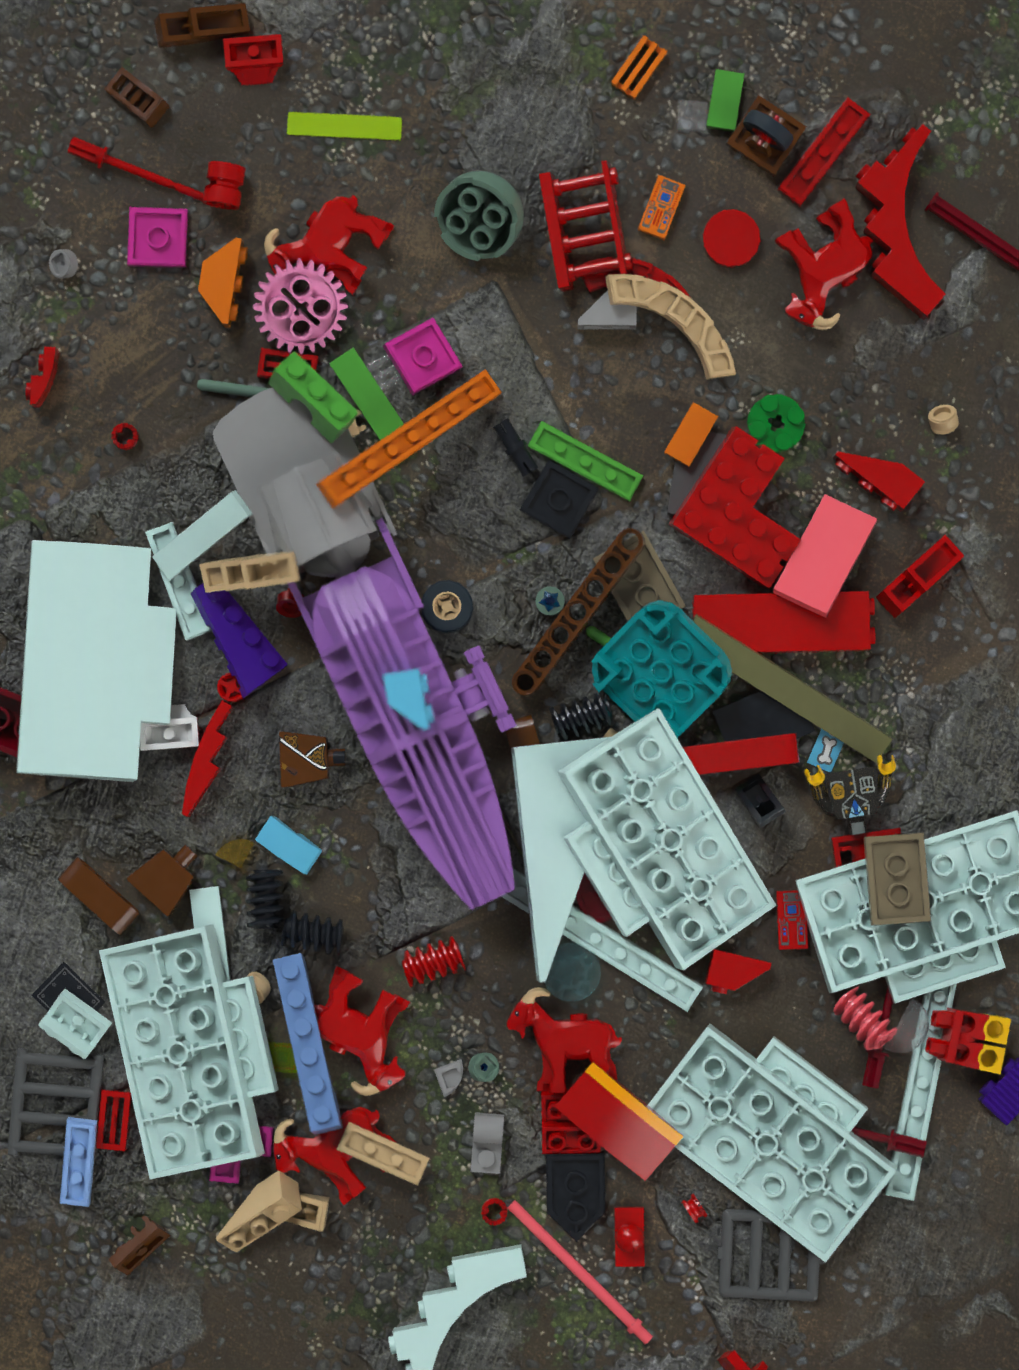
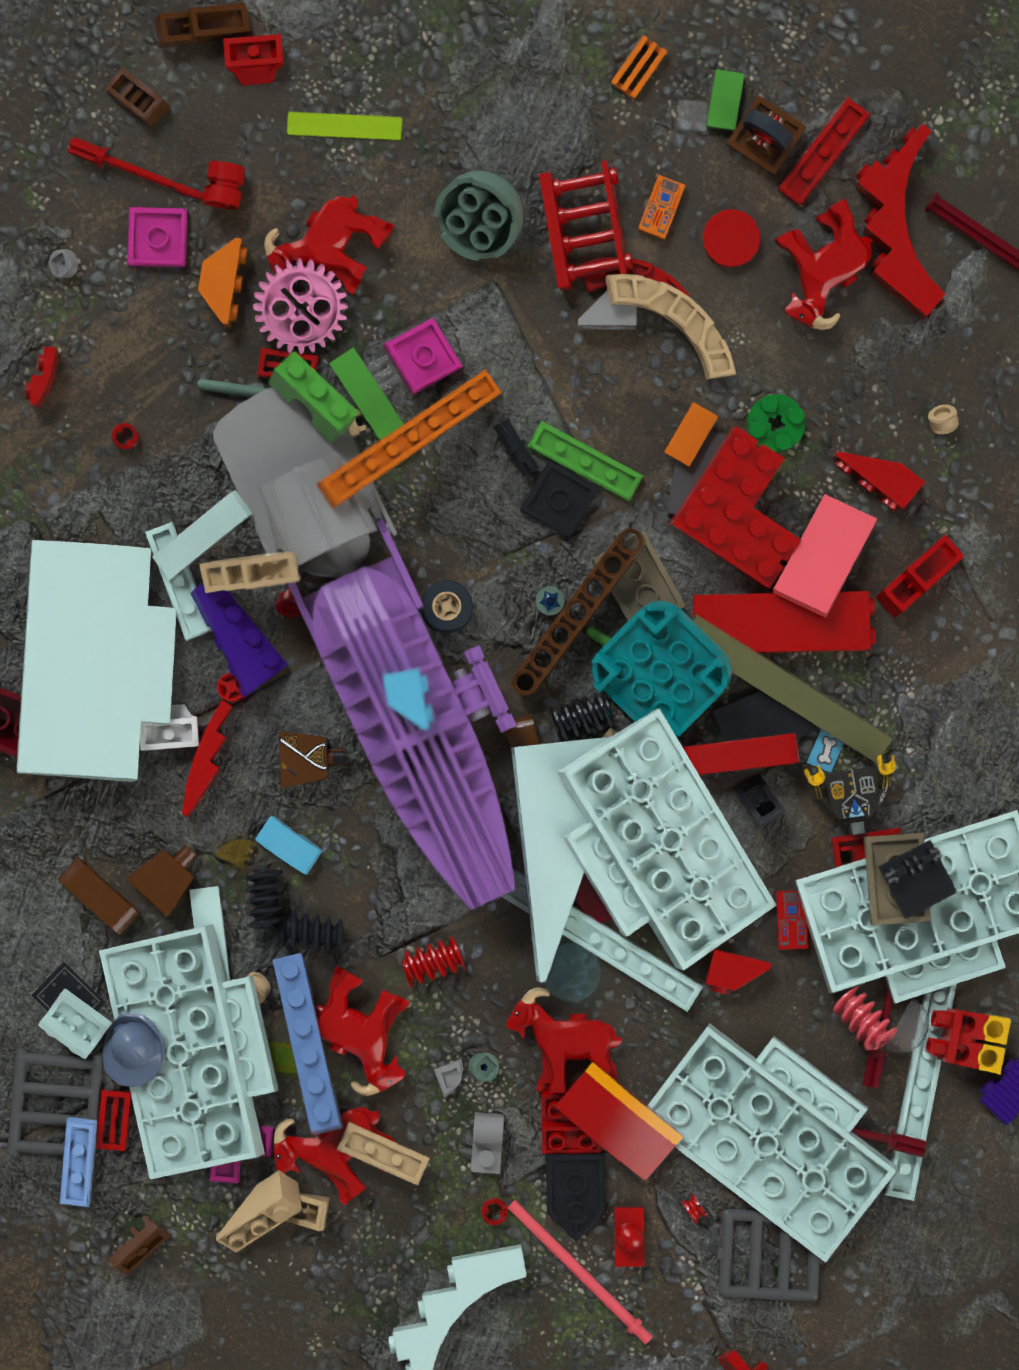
none -> sand blue hat [103,1013,164,1087]
none -> black hinge [878,840,958,919]

